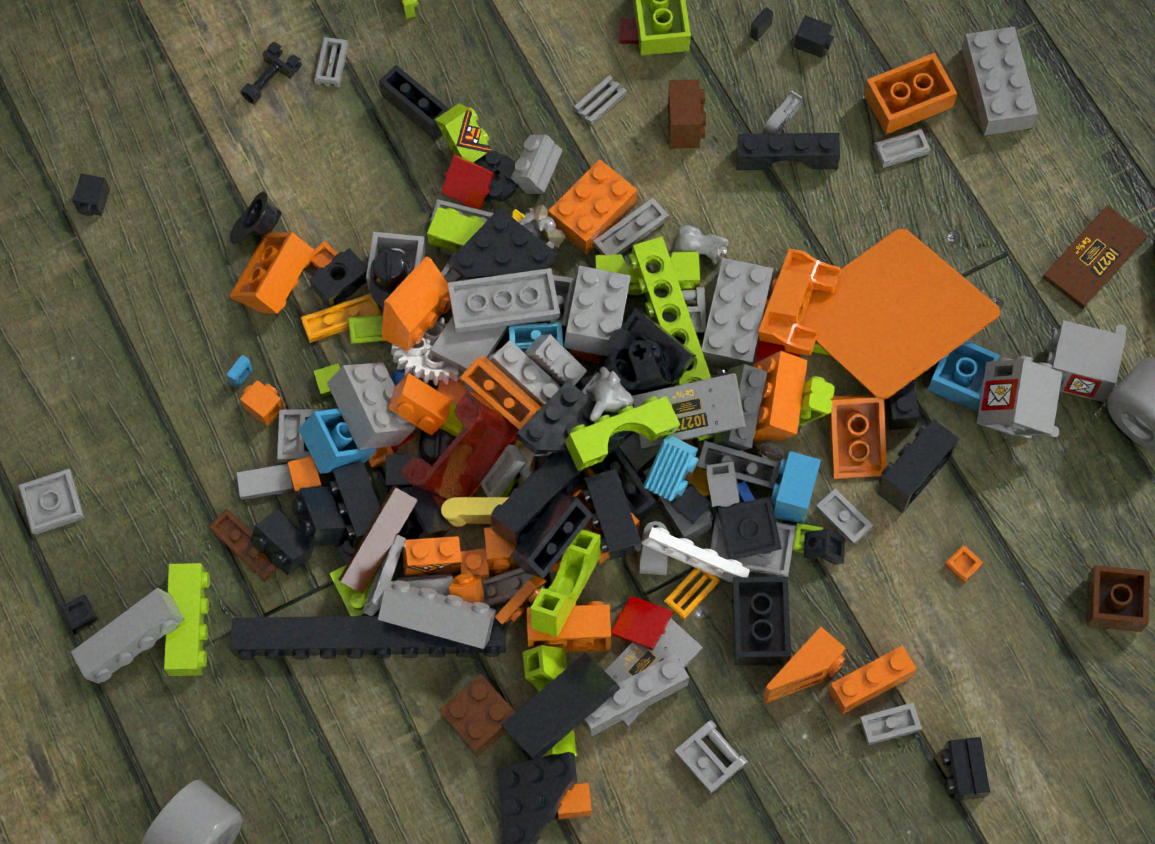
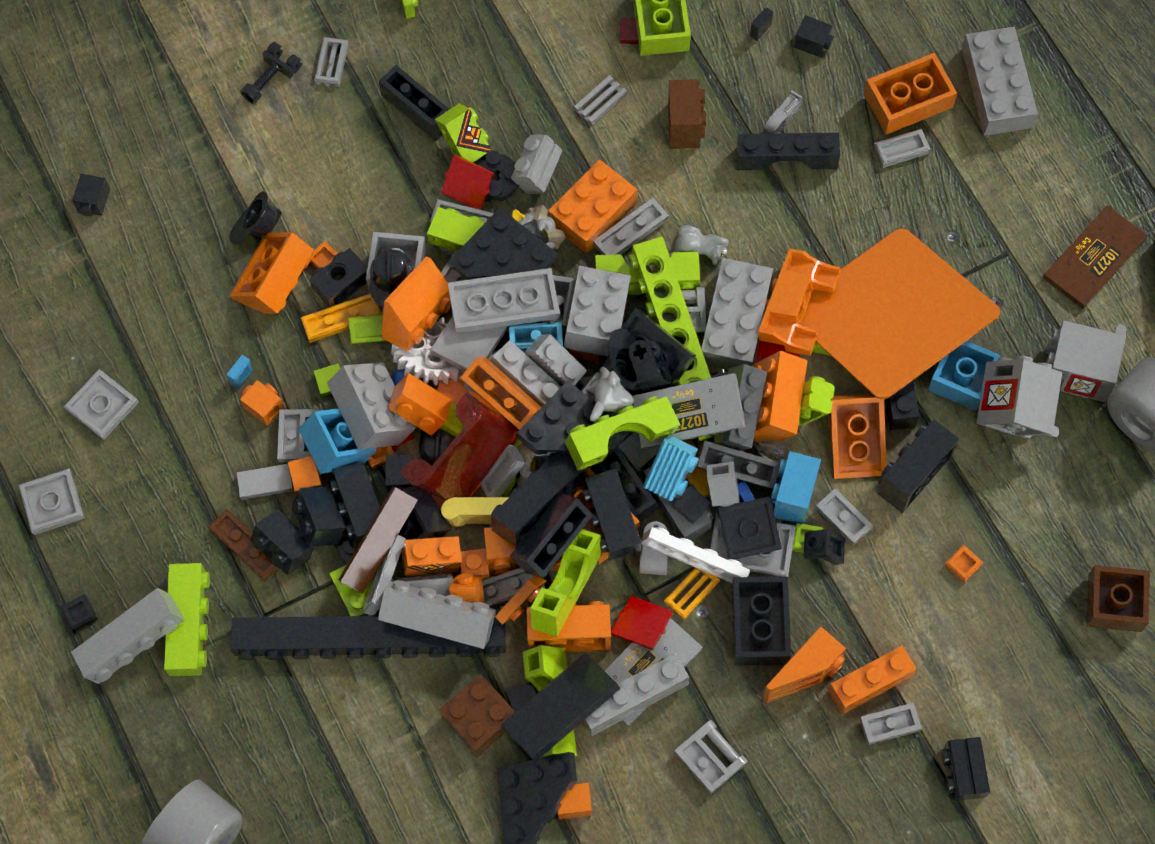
none -> light grey tile [64,369,139,440]
none -> black tile [506,682,536,712]

